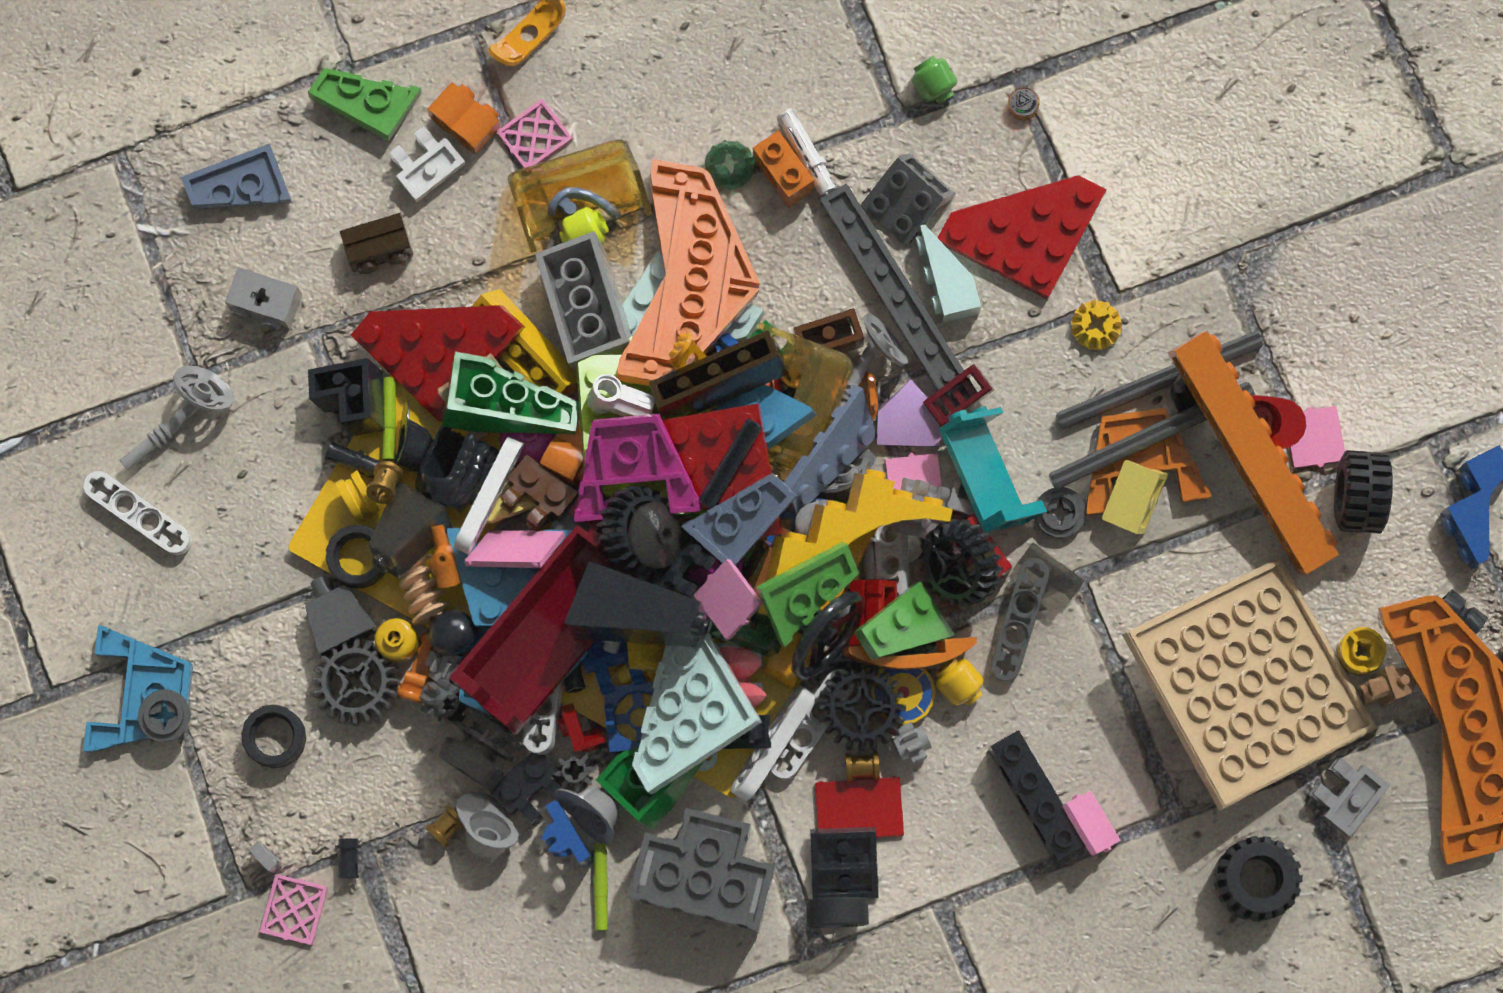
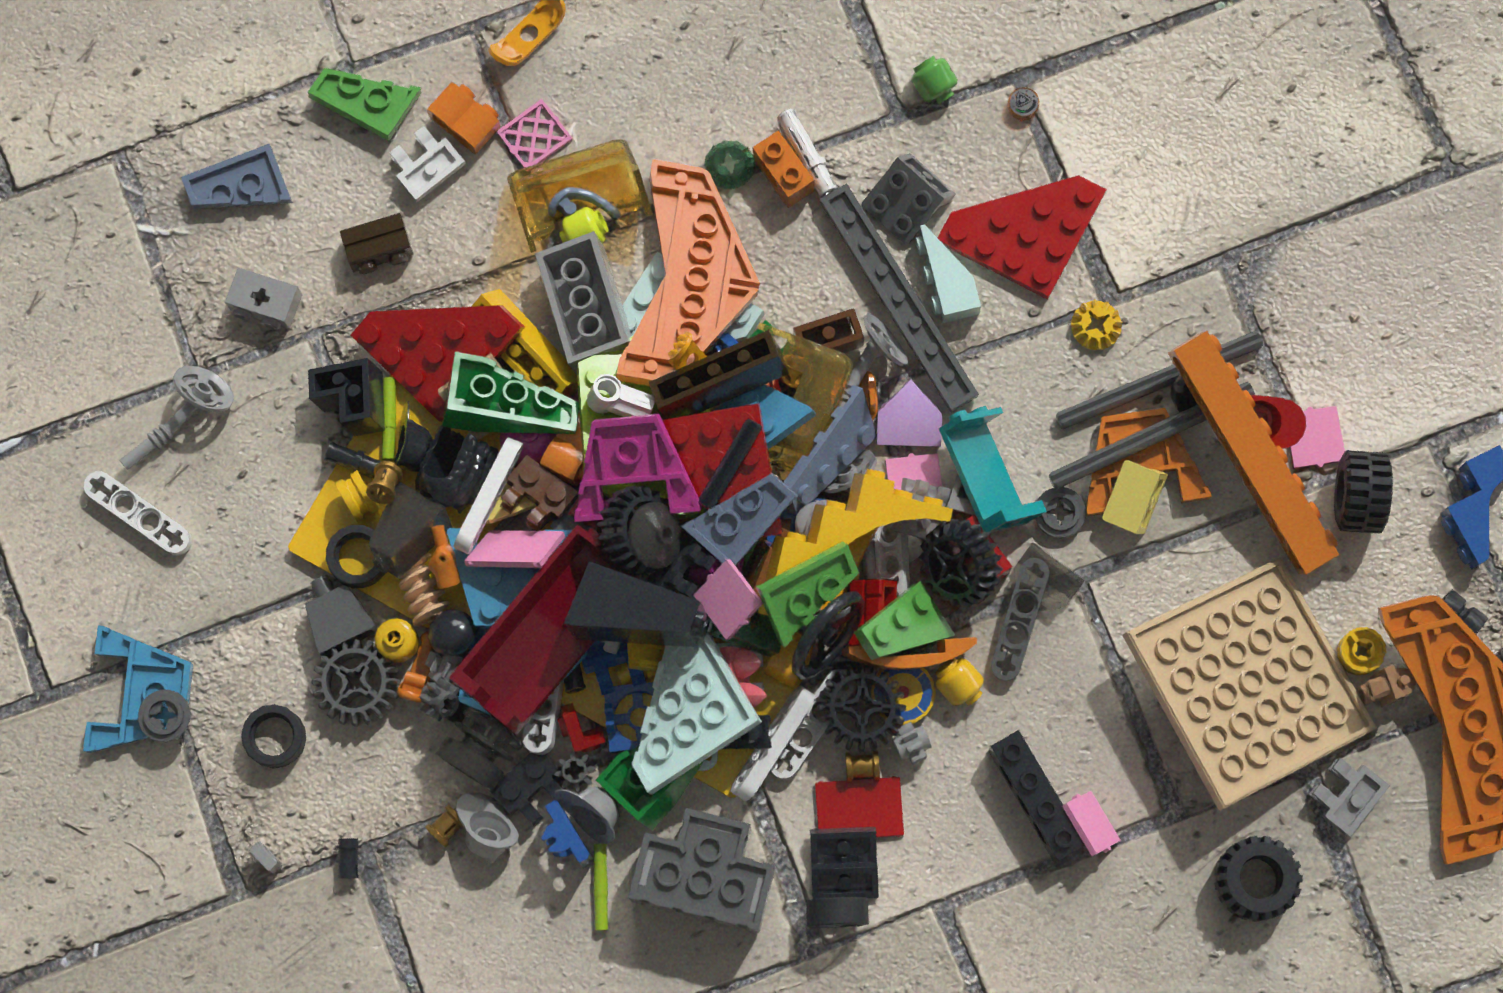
bright pink window [259,874,328,945] -> none
dark red slope [923,364,995,427] -> none

